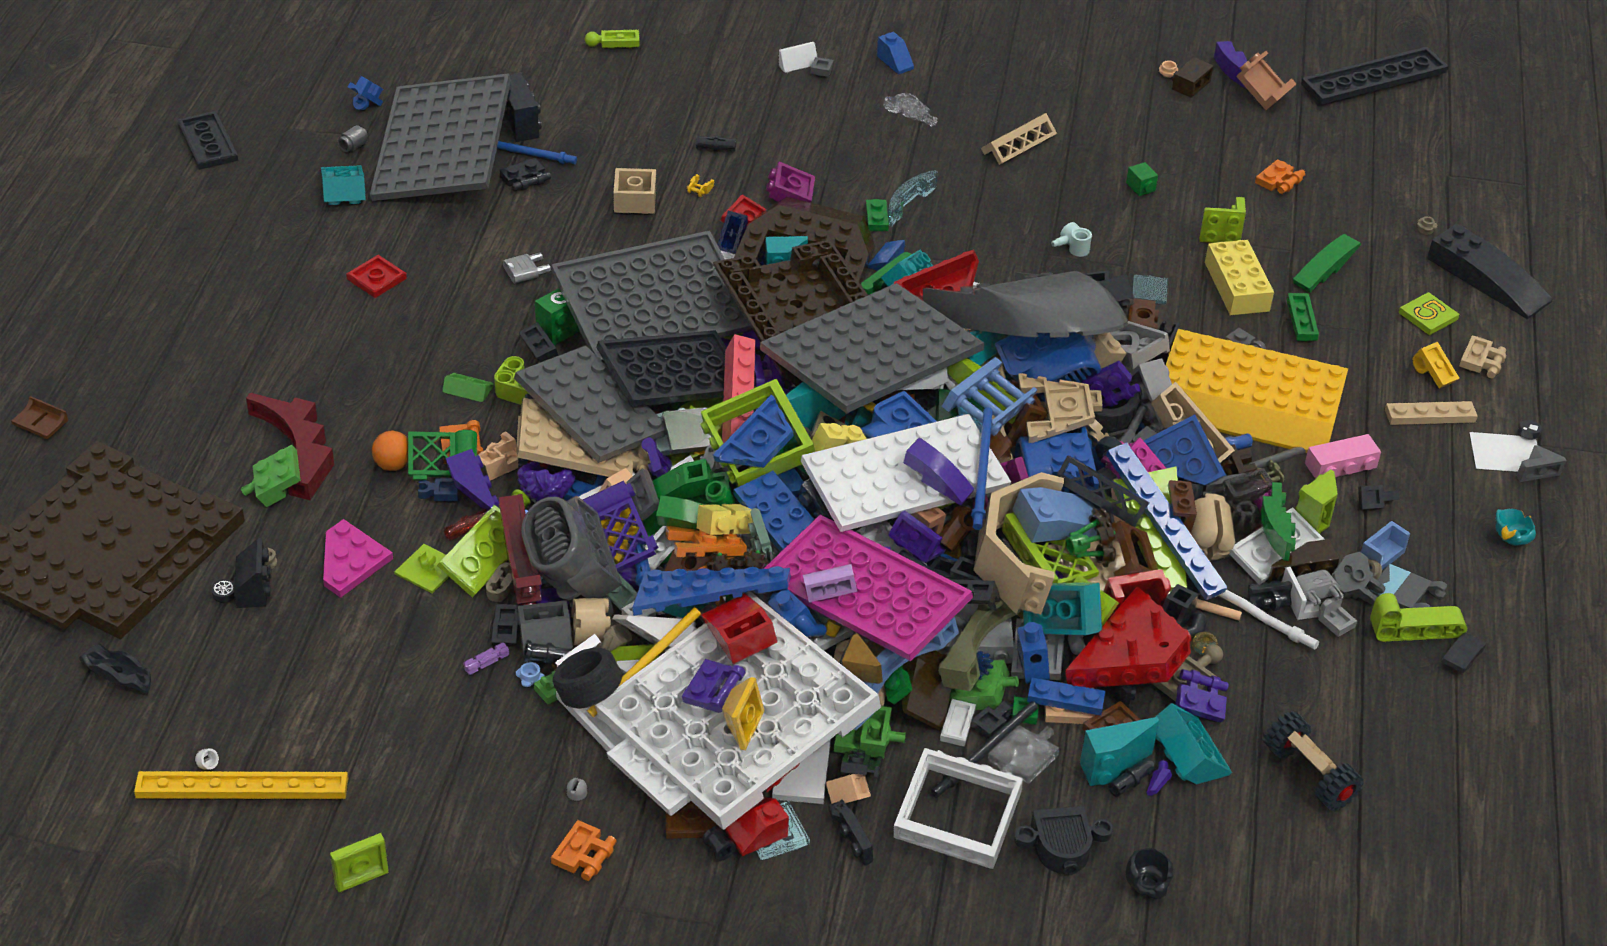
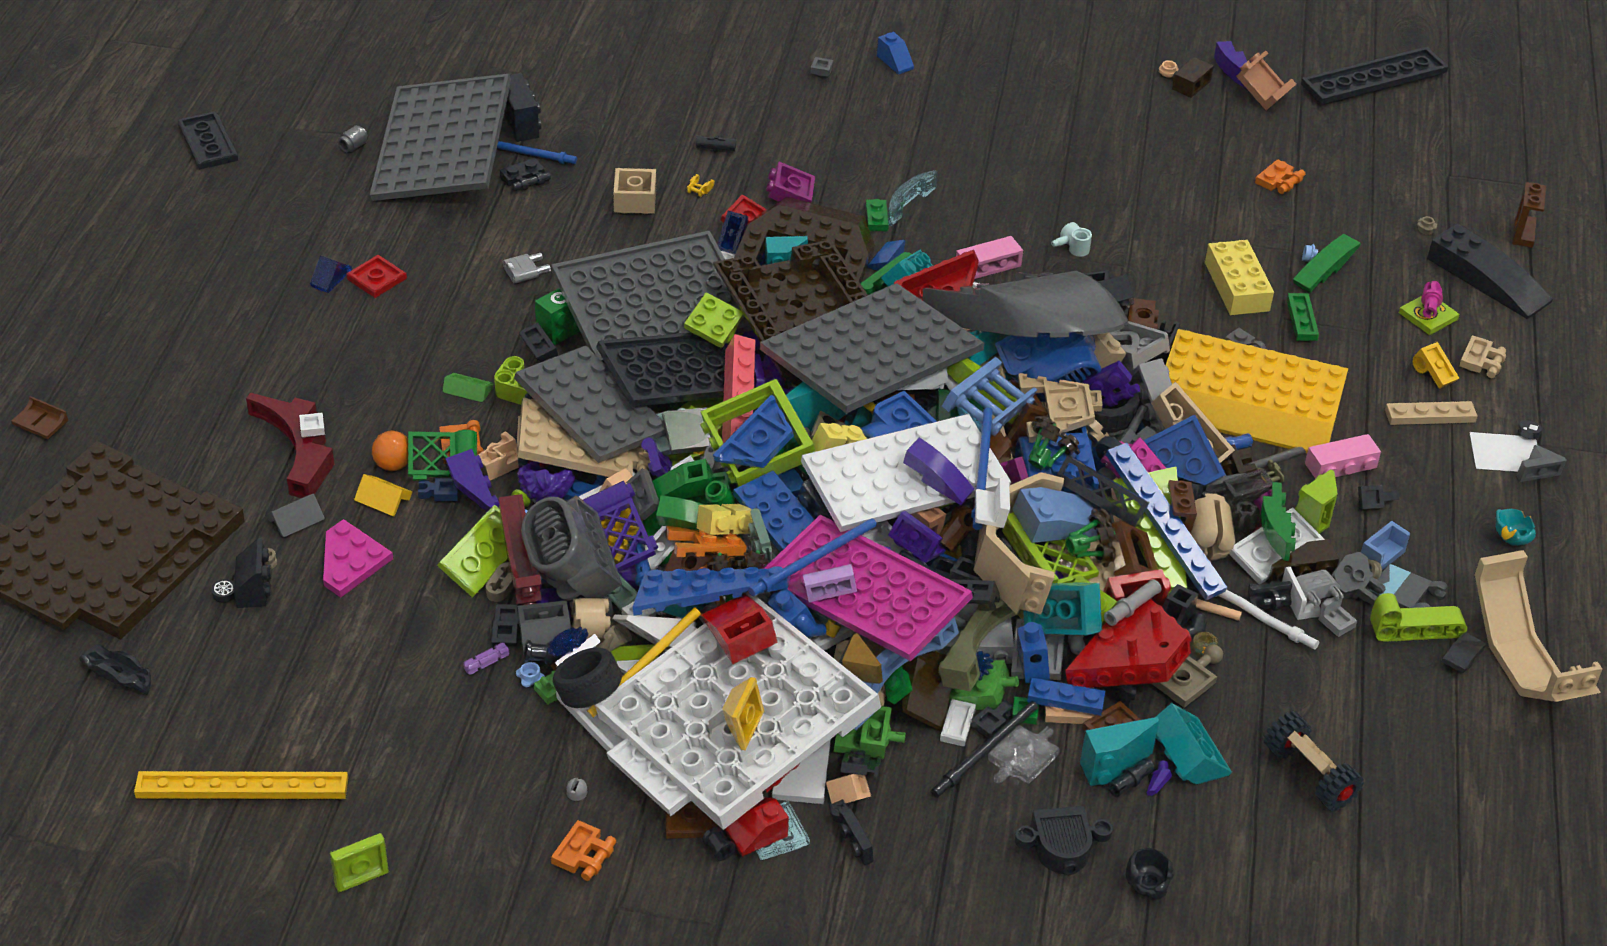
white hinge [195,749,219,770] -> none
bright green plate [241,445,301,507] -> none
teal slope [321,165,365,205] -> none
blue hips [348,76,383,111] -> none
lime piece [394,544,449,593] -> none
clear red pin [443,509,488,541] -> none
lime plate [585,30,640,48] -> none
dark purple plate [682,659,746,713] -> none
white slope [779,42,817,72] -> none
clear animal [883,93,938,127] -> none
white window [894,748,1023,869] -> none
tan fence [981,113,1057,165] -> none
green brick [1126,162,1158,196] -> none
clear light blue piece [1132,274,1168,304] -> none
dark purple plate [1176,669,1229,723] -> none
lime bracket [1199,197,1246,243] -> none
none -> dark grey panel [266,493,324,537]
none -> white plate [299,413,325,437]
none -> clear blue slope [310,255,352,293]
none -> yellow panel [354,474,412,516]
none -> clear blue gear [547,627,589,656]
none -> lime plate [684,292,744,348]
none -> blue bar [748,518,877,597]
none -> bright pink brick [956,236,1023,279]
none -> white panel [975,478,1010,528]
none -> plant [1028,416,1080,470]
none -> light grey pin [1104,579,1161,626]
none -> light blue plate [1302,244,1318,263]
none -> dark pink arm [1421,281,1443,318]
none -> tan panel [1475,550,1602,702]
none -> reddish brown panel [1512,182,1546,248]

